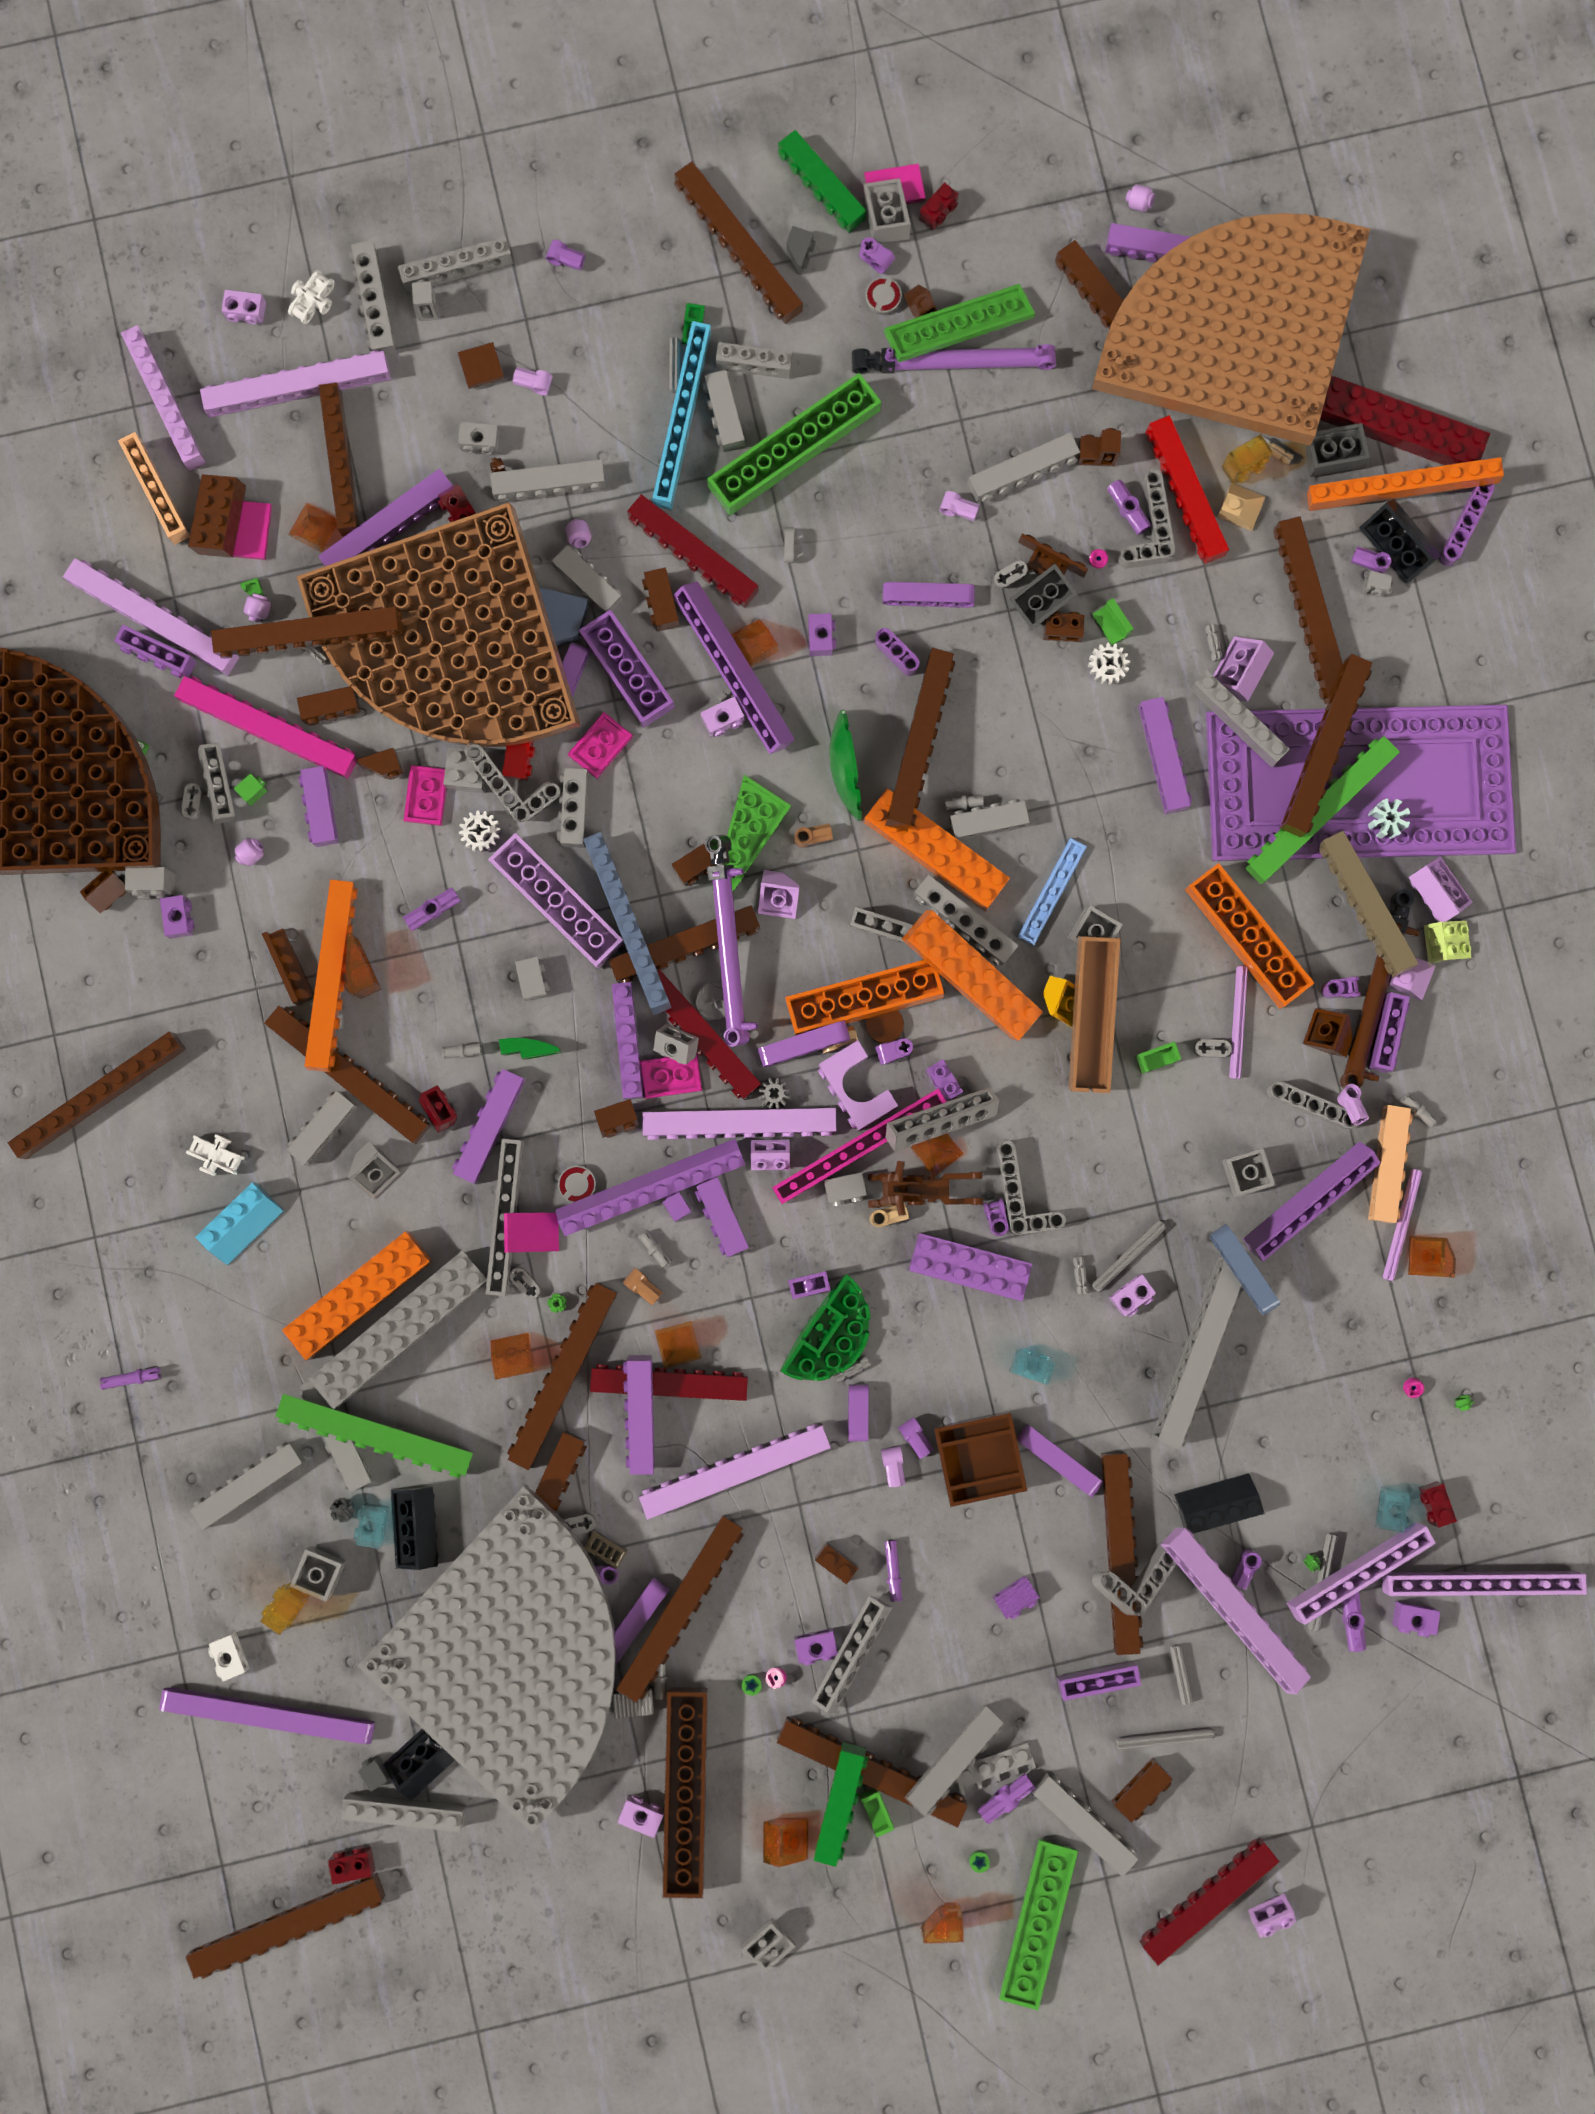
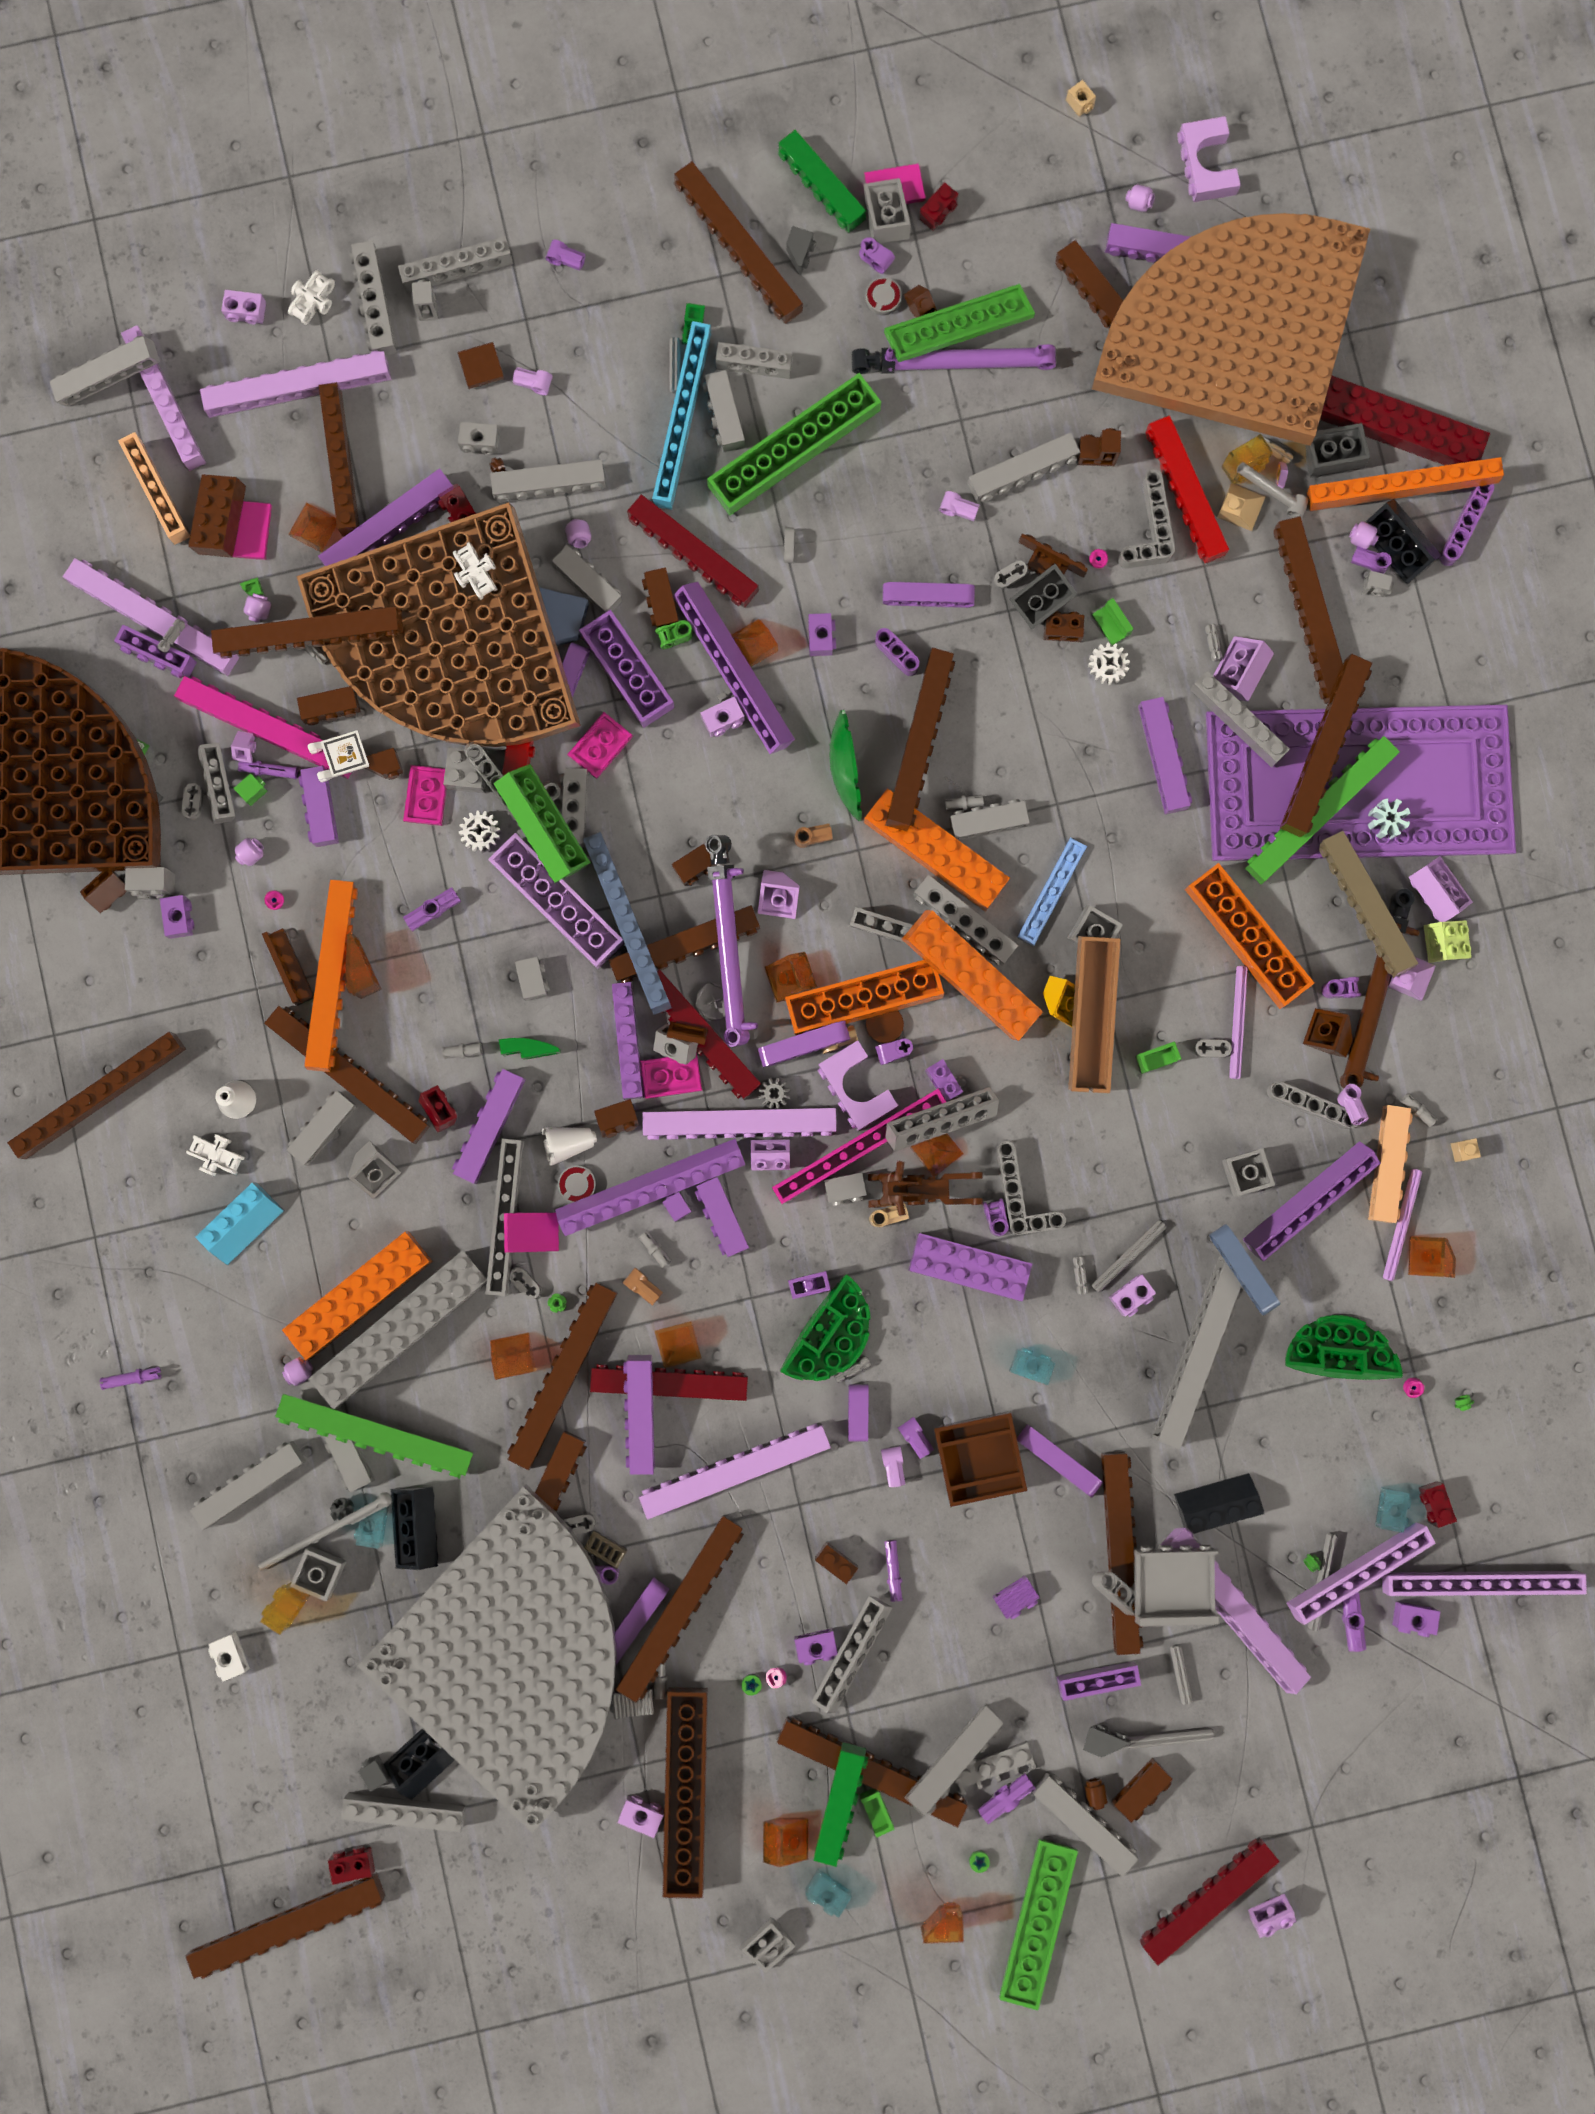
medium lavender beam [159,1687,375,1744] -> none
bright green wing [712,775,791,892] -> none
medium lavender piece [1107,479,1152,536] -> none
medium lavender piece [1231,1549,1262,1590] -> none
medium lavender brick [1368,992,1410,1073] -> none
none -> light grey brick [50,336,160,407]
none -> light grey axle [158,619,185,653]
none -> white cone [215,1080,256,1119]
none -> lavender brick [231,731,256,763]
none -> medium lavender pin [238,760,298,779]
none -> light grey bar [258,1492,392,1570]
none -> dark pink tile [264,890,284,910]
none -> lavender head [282,1357,313,1386]
none -> white flag [308,730,369,782]
none -> white axle [453,542,497,600]
none -> bright green brick [493,764,591,883]
none -> white cone [542,1127,597,1166]
none -> bright green piece [655,620,693,649]
none -> reddish brown tile [667,1022,708,1045]
none -> clear orange slope [765,952,818,1002]
none -> clear light blue brick [805,1869,852,1918]
none -> tan brick [1066,80,1096,117]
none -> dark grey slope [1083,1724,1132,1758]
none -> reddish brown brick [1085,1778,1108,1810]
none -> light grey panel [1134,1545,1219,1626]
none -> lavender arch [1177,116,1241,202]
none -> light grey piece [1237,462,1309,519]
none -> lavender tile [1277,462,1288,488]
none -> green brick [1285,1315,1403,1380]
none -> lavender head [1349,521,1379,549]
none -> tan brick [1450,1138,1481,1162]

